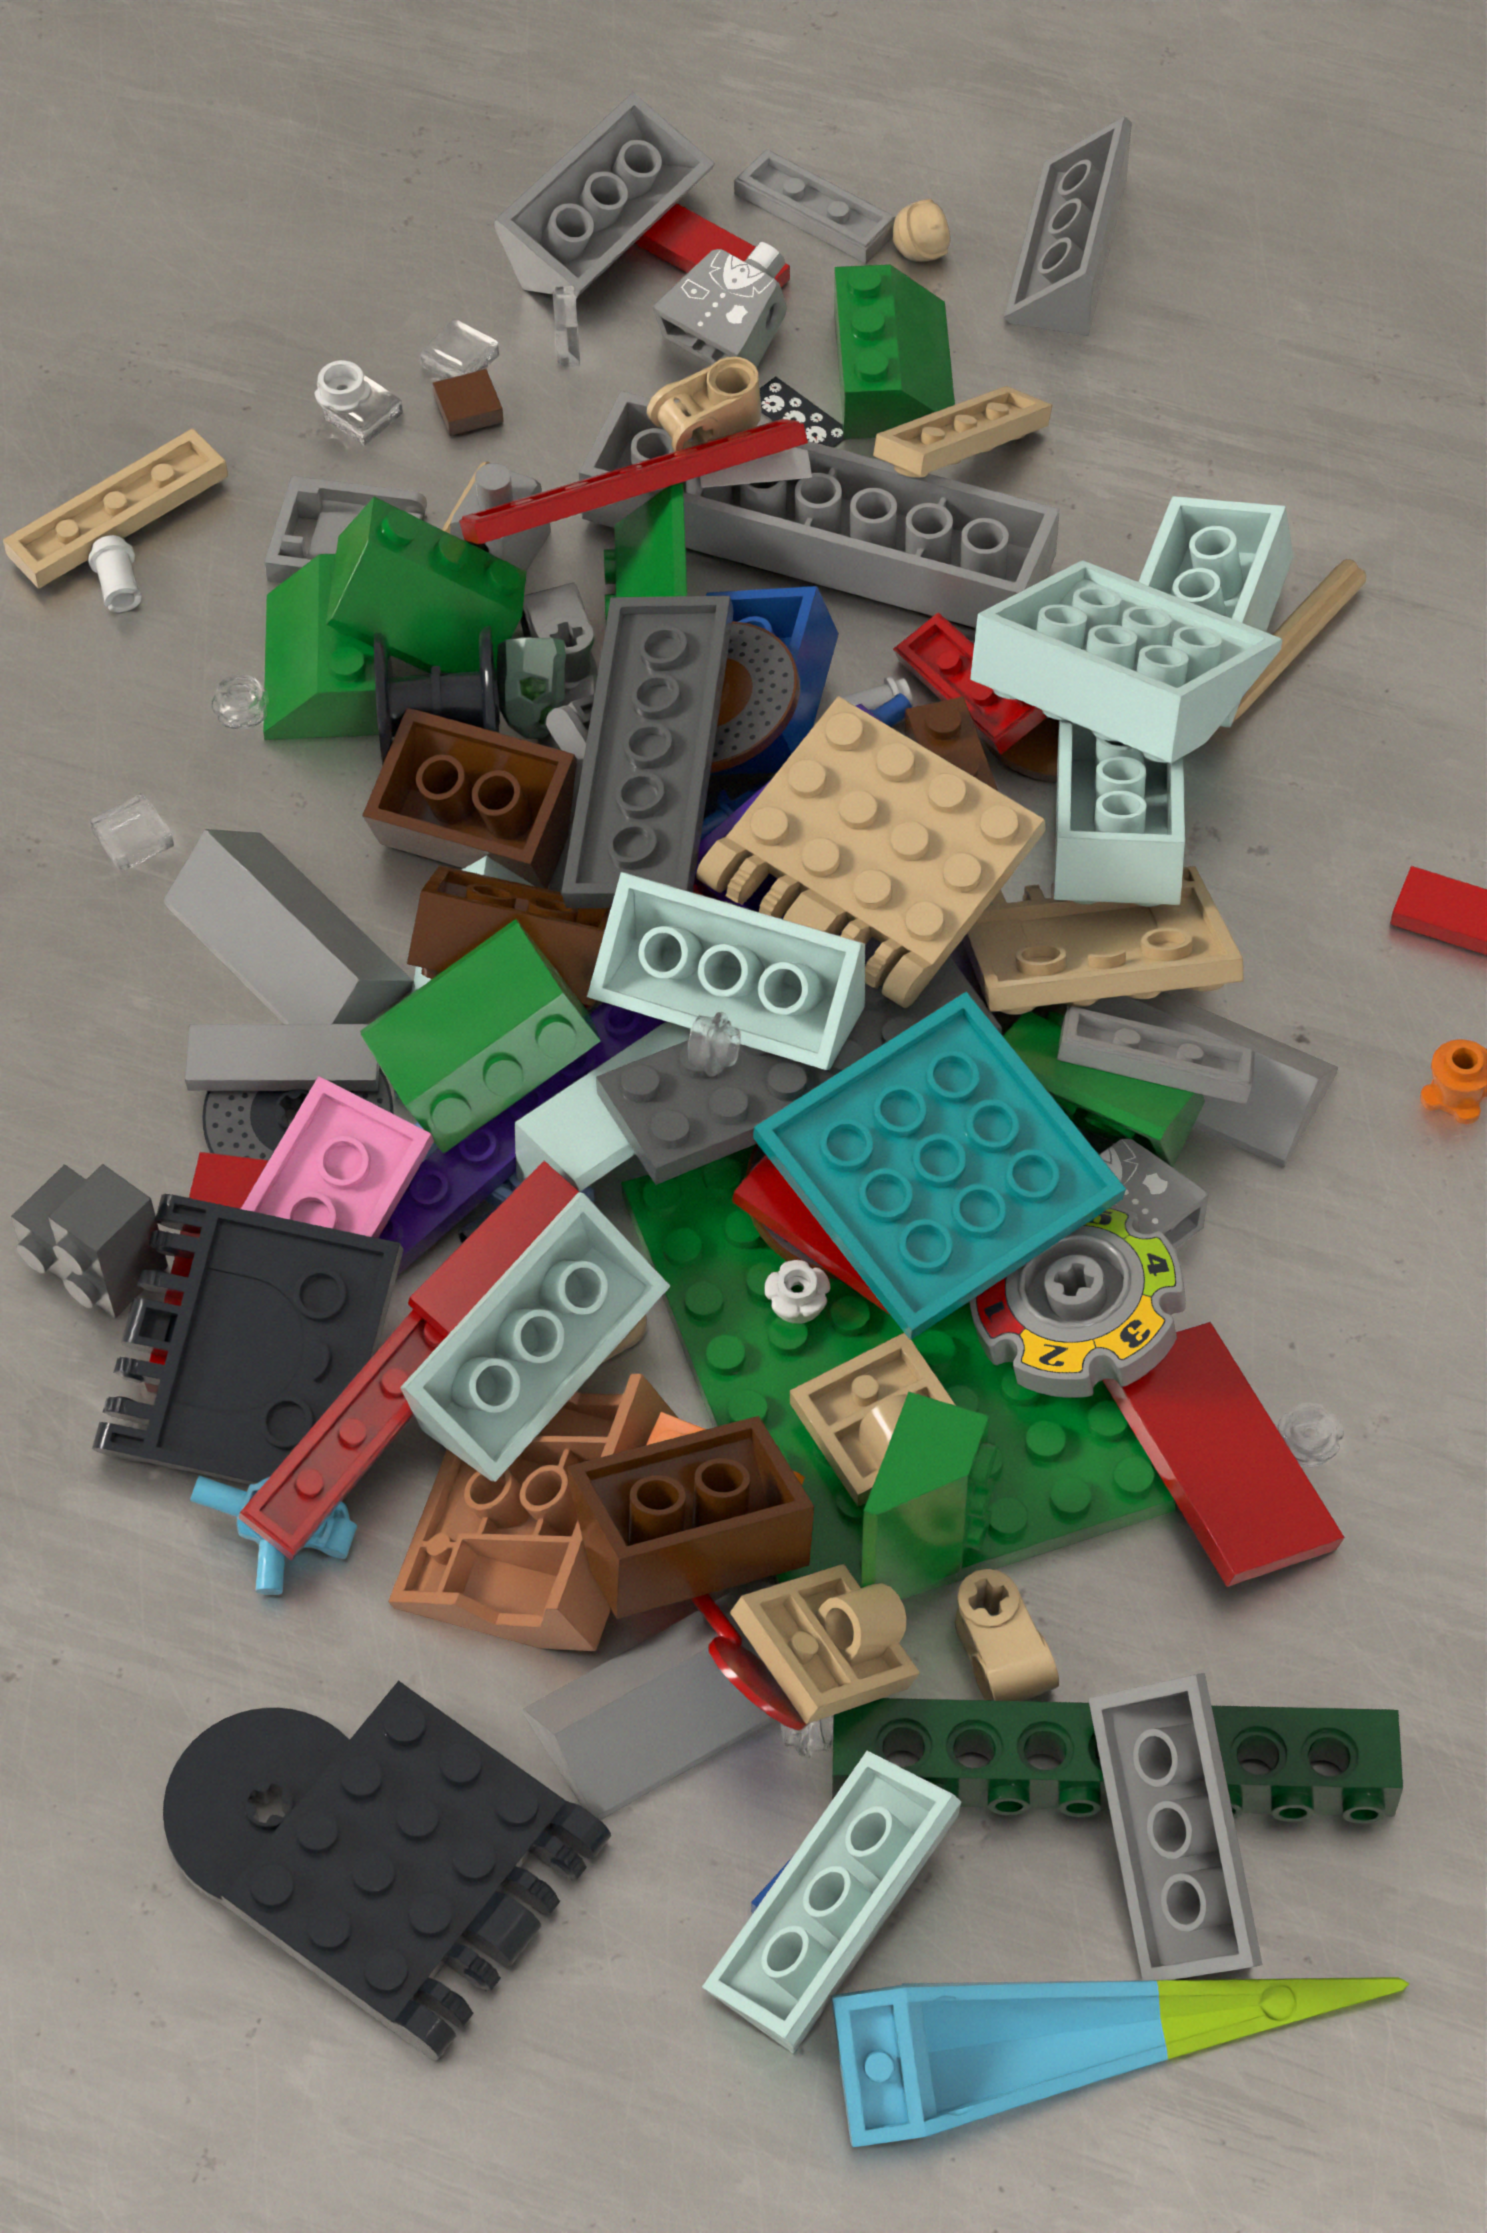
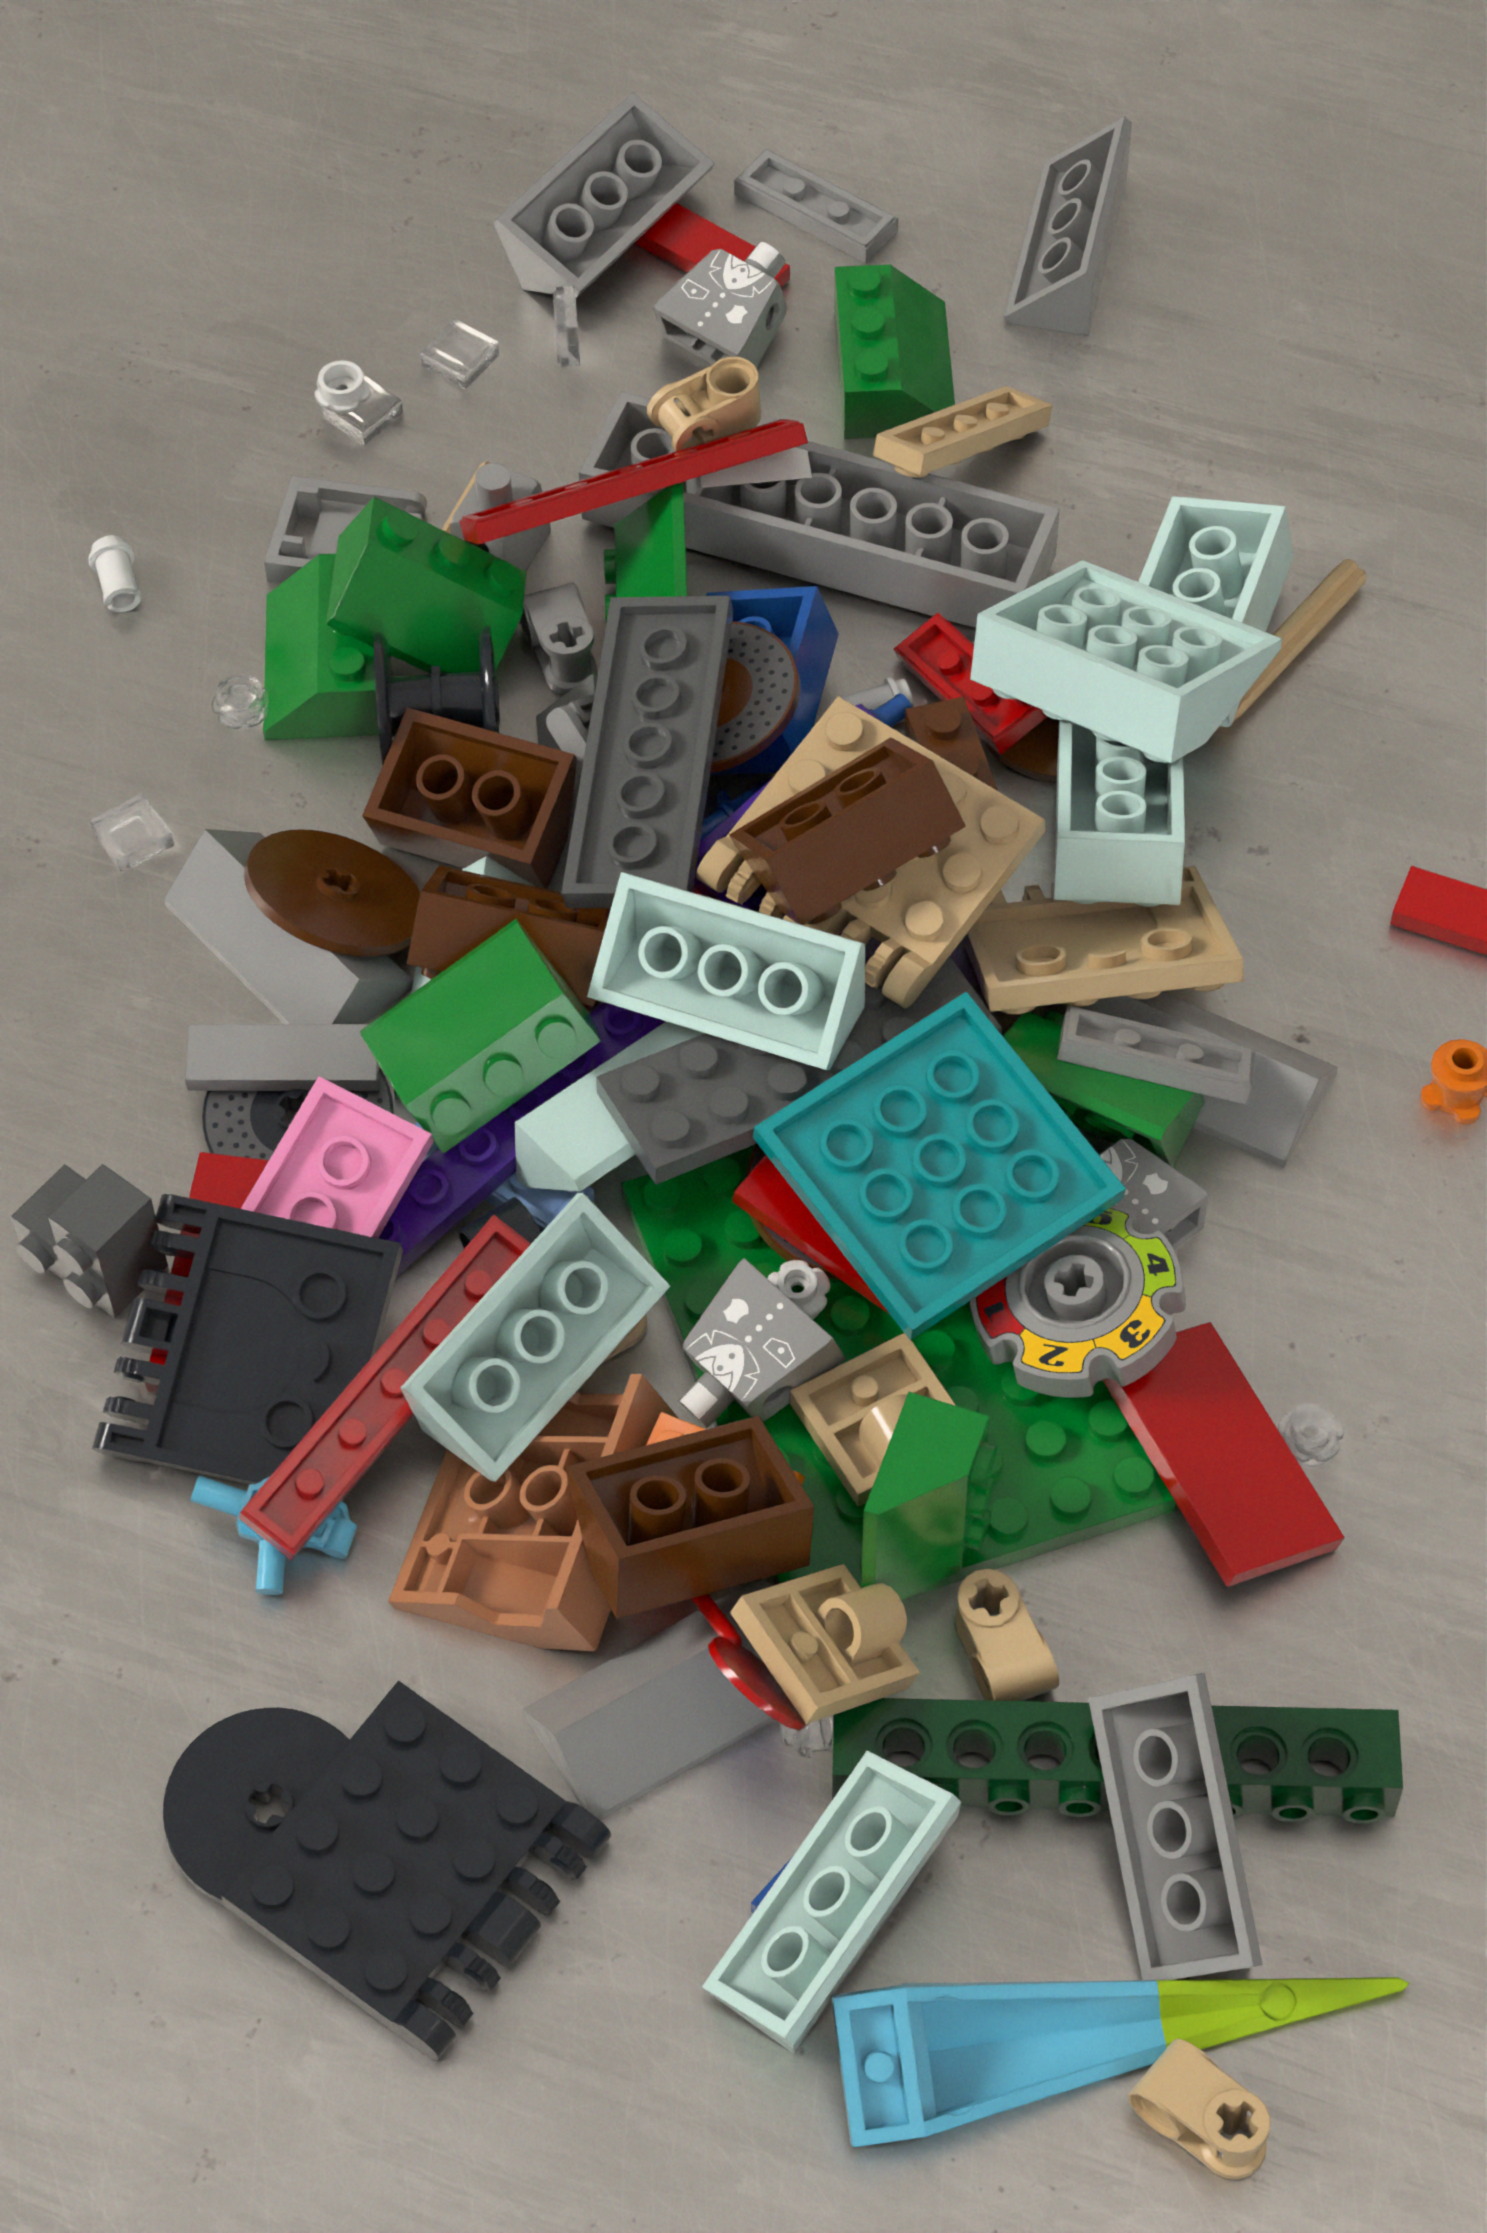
tan plate [3,428,228,589] -> none
red tile [408,1161,580,1338] -> none
reddish brown tile [433,369,504,436] -> none
sand green rock [497,638,566,739] -> none
clear plate [688,1012,741,1077] -> none
black sticker [760,376,845,447] -> none
tan piece [893,199,951,262] -> none
none -> reddish brown piece [244,829,421,957]
none -> light grey torso [678,1258,846,1428]
none -> reddish brown slope [729,737,966,925]
none -> tan piece [1127,2039,1270,2180]

